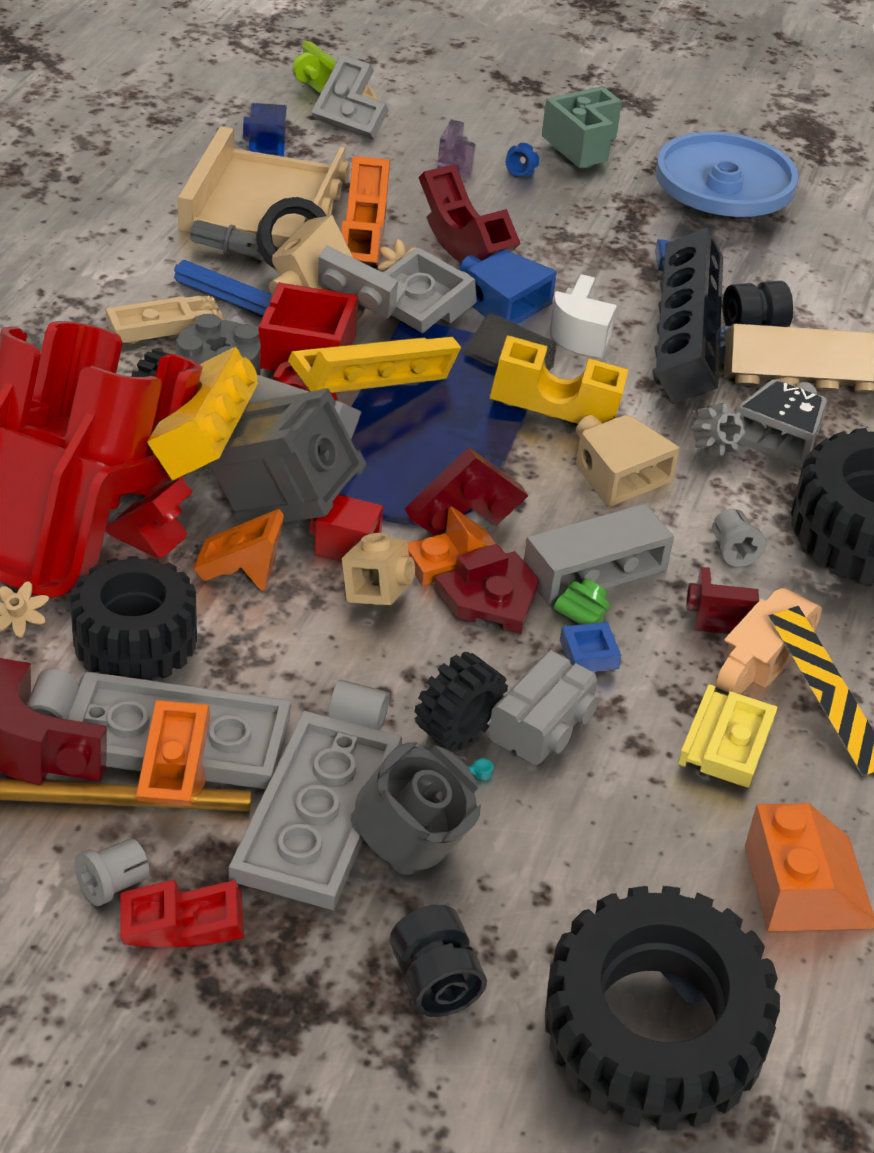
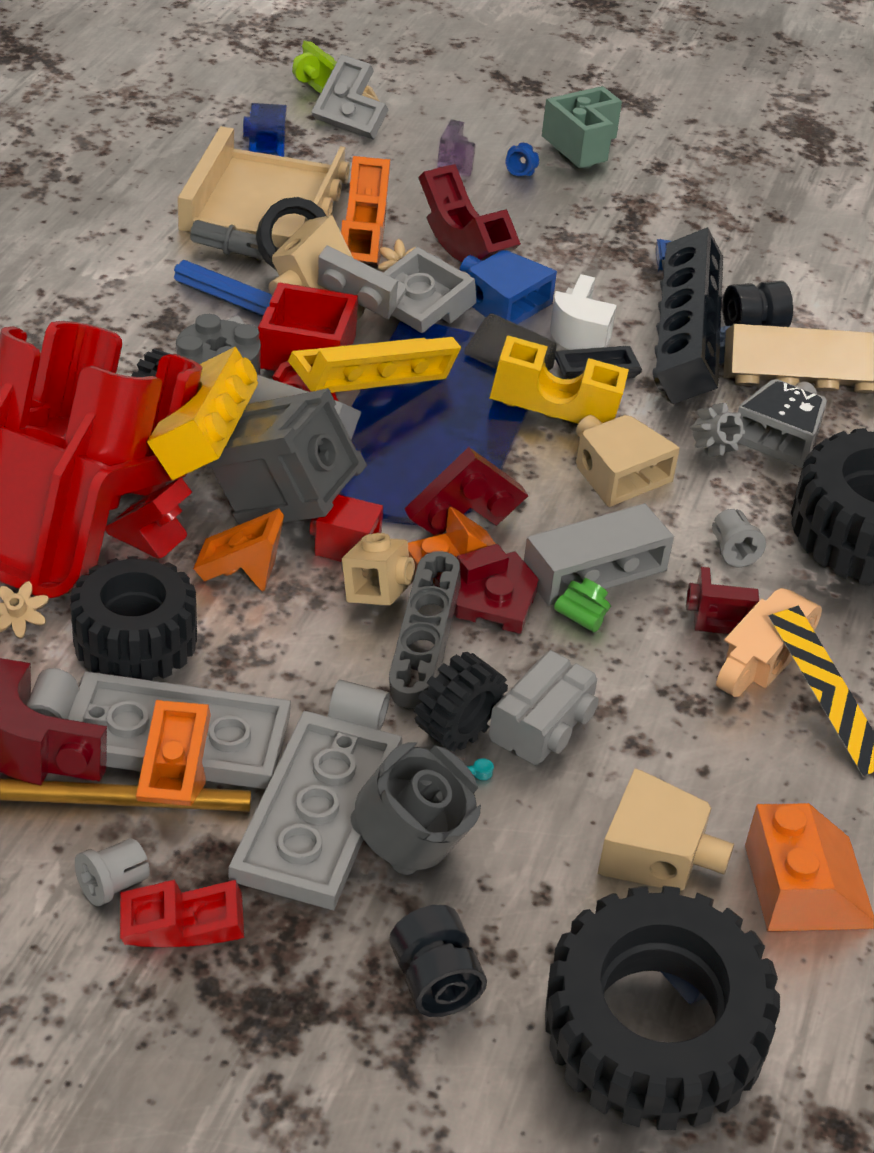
tan hinge [105,295,225,343] -> none
blue plate [559,622,622,672] -> none
medium blue dish [655,131,799,217] -> none
light yellow plate [678,684,778,788] -> none
none -> dark grey beam [389,551,461,709]
none -> black tile [553,346,642,379]
none -> tan torso [597,768,734,891]

